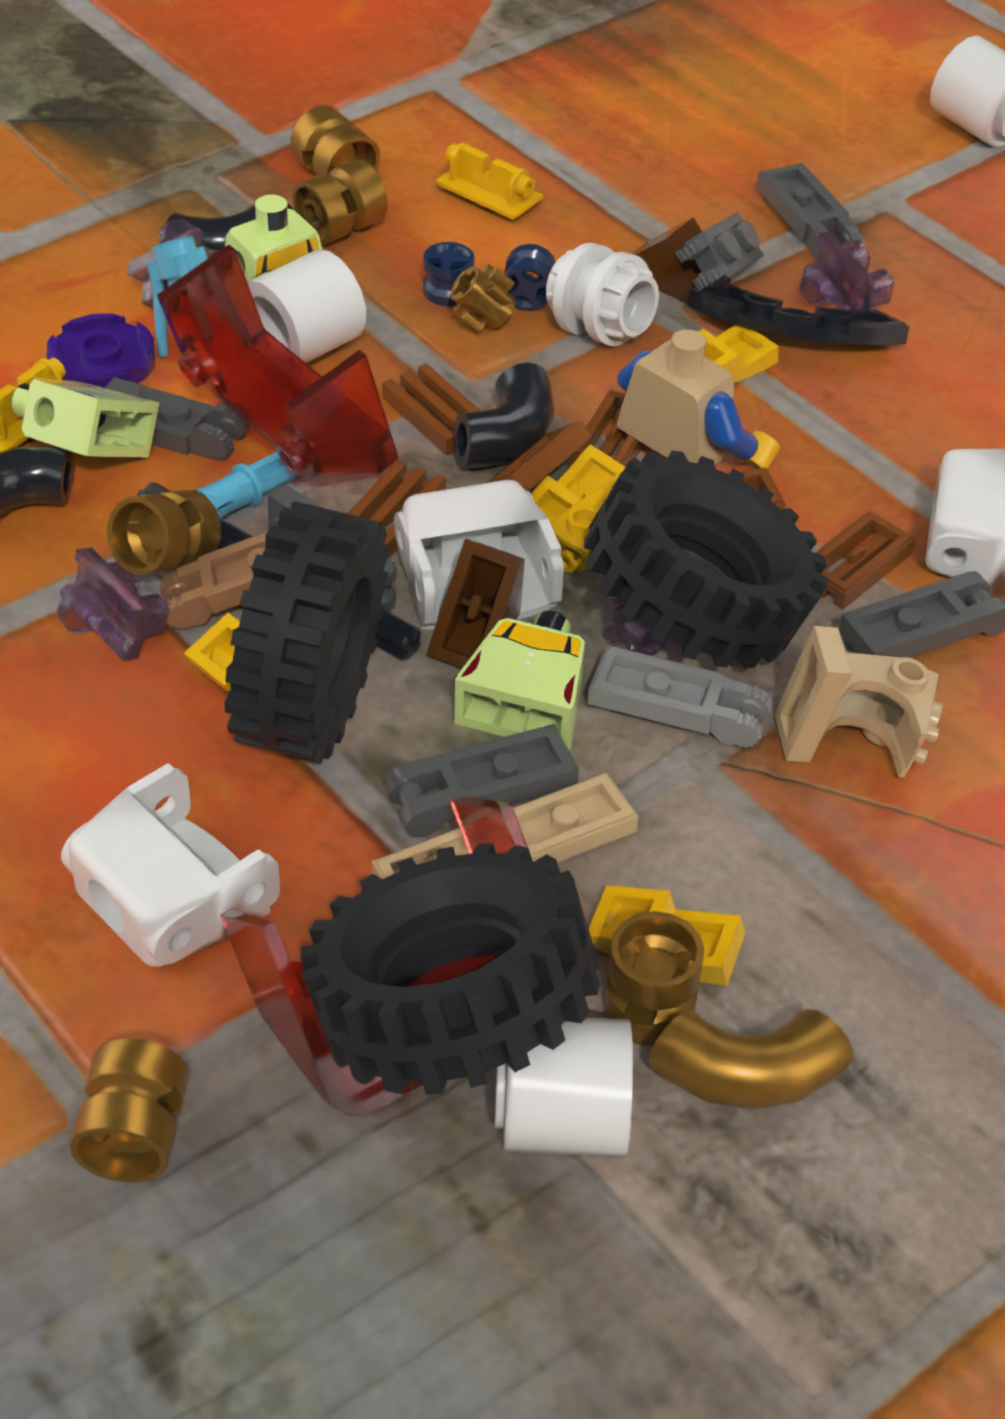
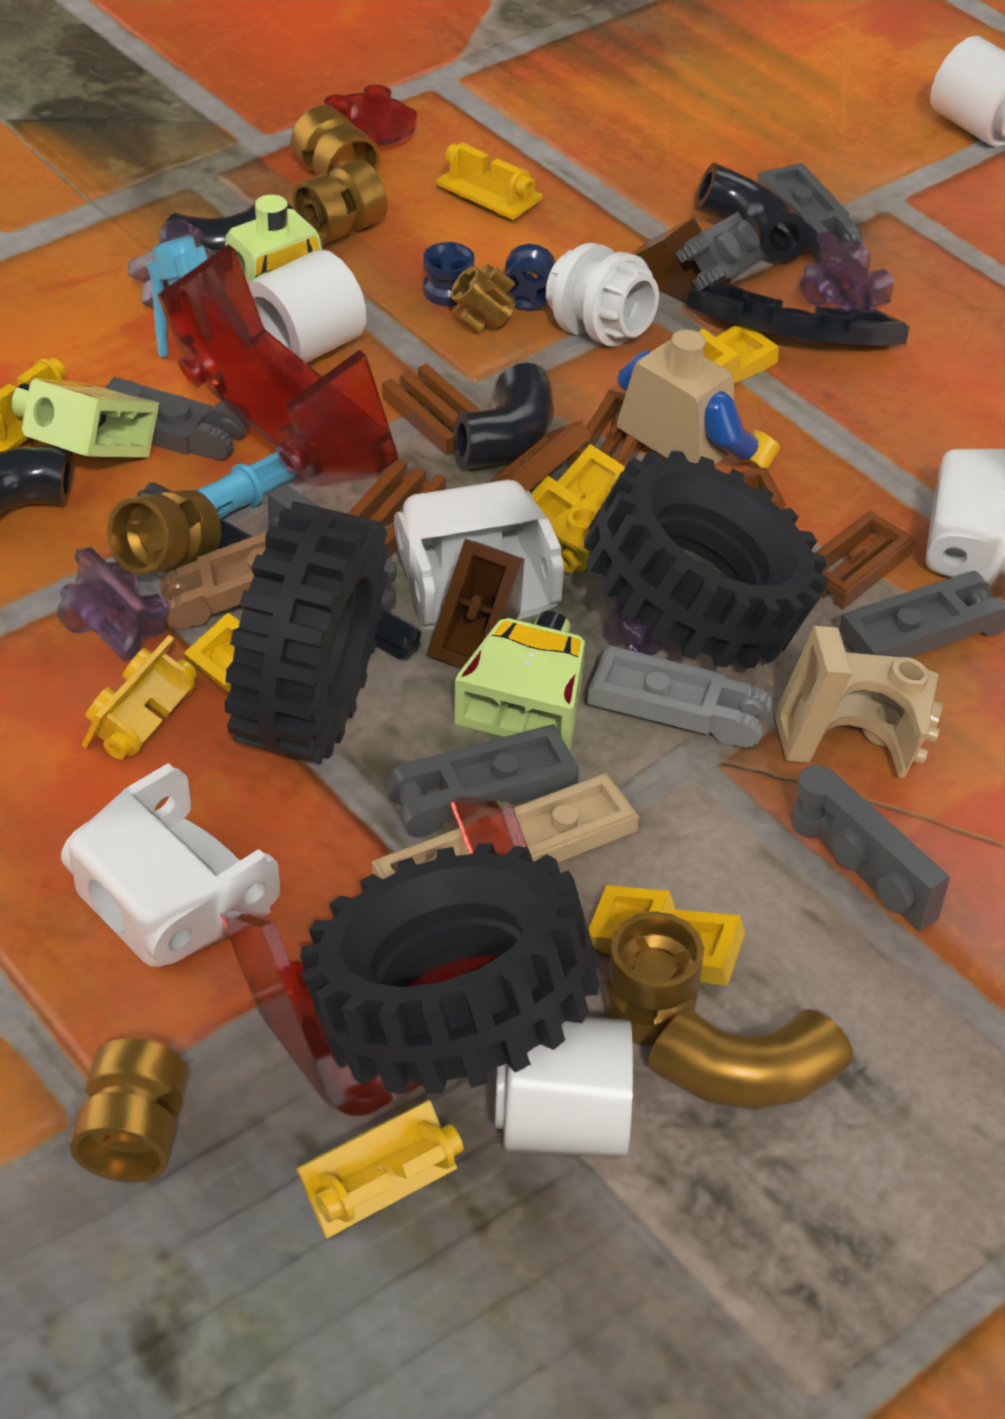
dark purple tile [46,313,155,388] -> none
none -> yellow hinge [81,634,197,759]
none -> yellow hinge [296,1099,464,1238]
none -> clear red dish [324,84,417,146]
none -> black cylinder [694,162,810,261]
none -> dark grey plate [791,765,950,932]

